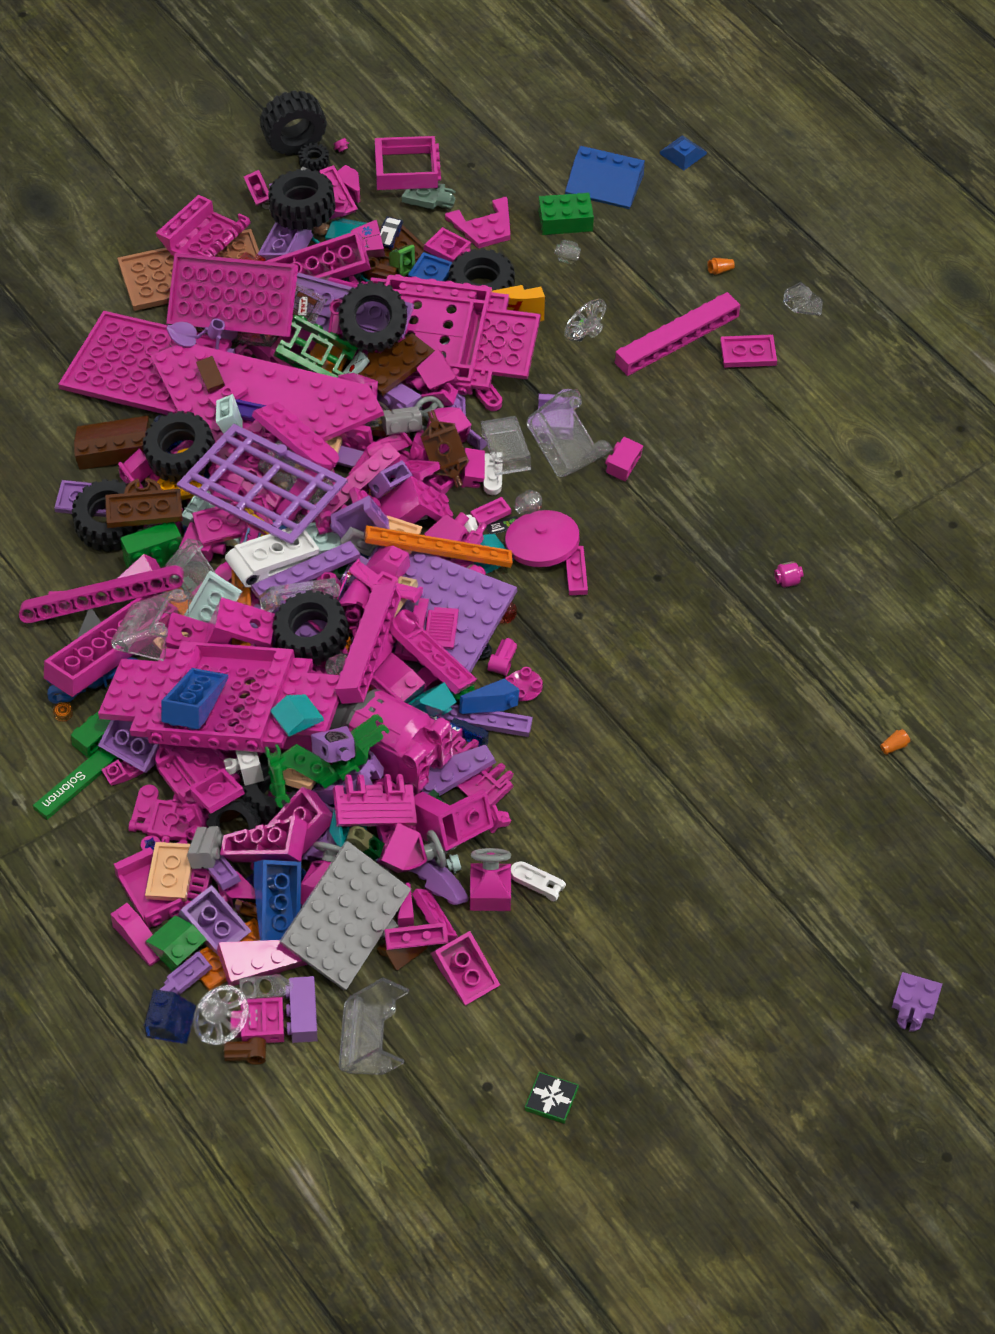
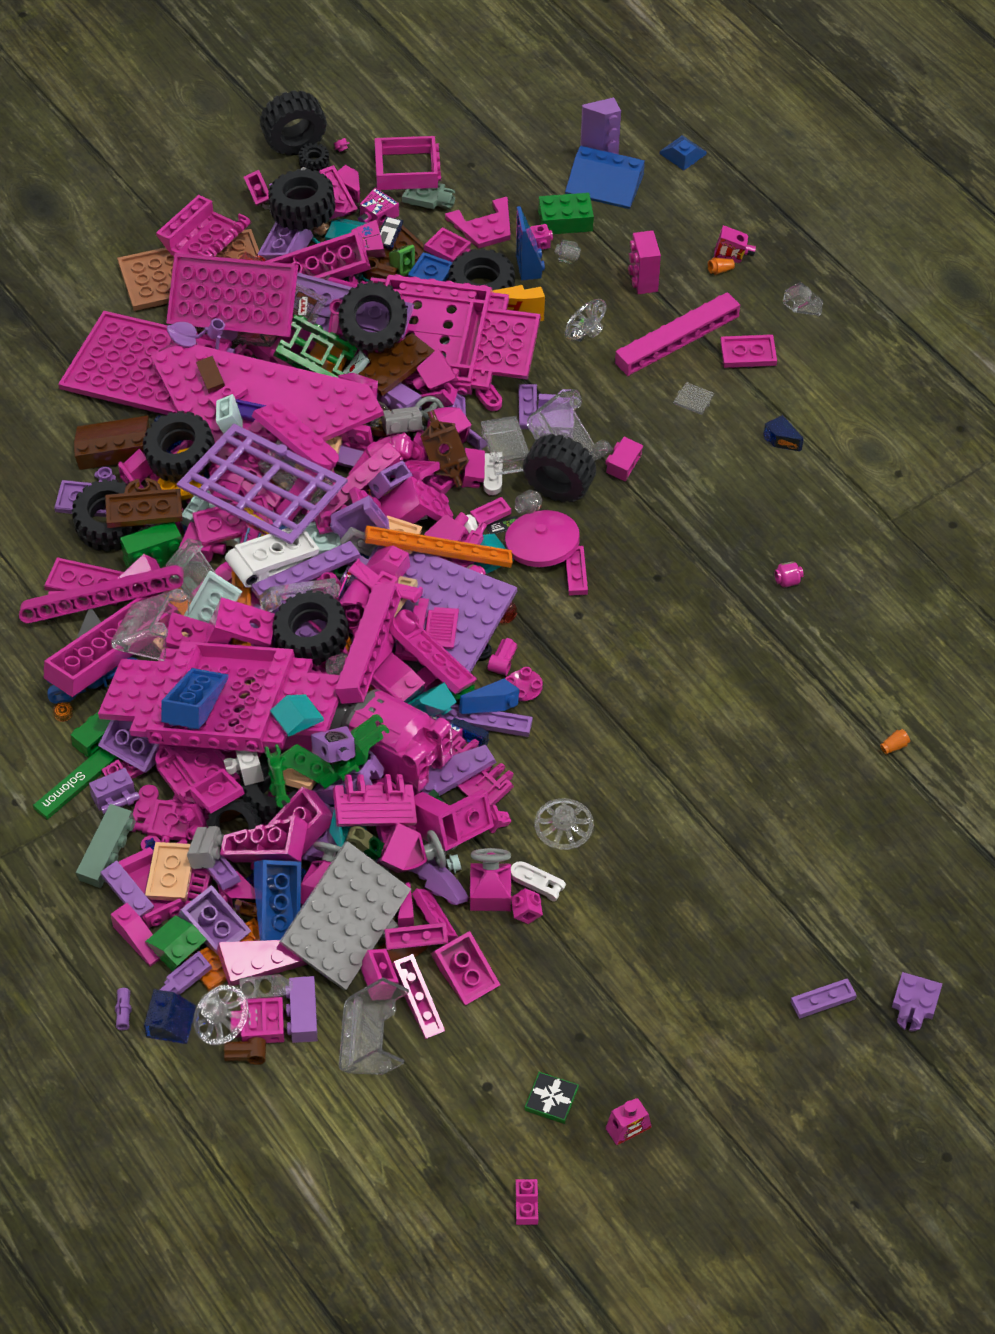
none -> dark pink tile [44,558,124,606]
none -> sand green brick [76,804,136,888]
none -> medium lavender brick [89,768,140,814]
none -> medium lavender plate [95,467,116,482]
none -> medium lavender plate [100,861,154,917]
none -> medium lavender pin [115,988,132,1031]
none -> dark pink torso [358,188,399,227]
none -> dark pink brick [361,949,399,998]
none -> dark pink head [390,434,414,461]
none -> slope [392,954,445,1039]
none -> dark pink brick [511,888,543,924]
none -> blue slope [516,206,545,280]
none -> dark pink slope [516,1179,538,1225]
none -> medium lavender tile [519,384,537,429]
none -> black tyre [523,434,596,503]
none -> dark pink brick [530,224,553,250]
none -> clear wheel [534,798,594,850]
none -> medium lavender slope [580,98,621,154]
none -> dark pink torso [606,1098,652,1145]
none -> dark pink brick [628,231,661,294]
none -> clear piece [674,382,714,415]
none -> dark pink torso [713,225,756,263]
none -> clear blue slope [763,415,804,451]
none -> medium lavender plate [791,978,856,1019]

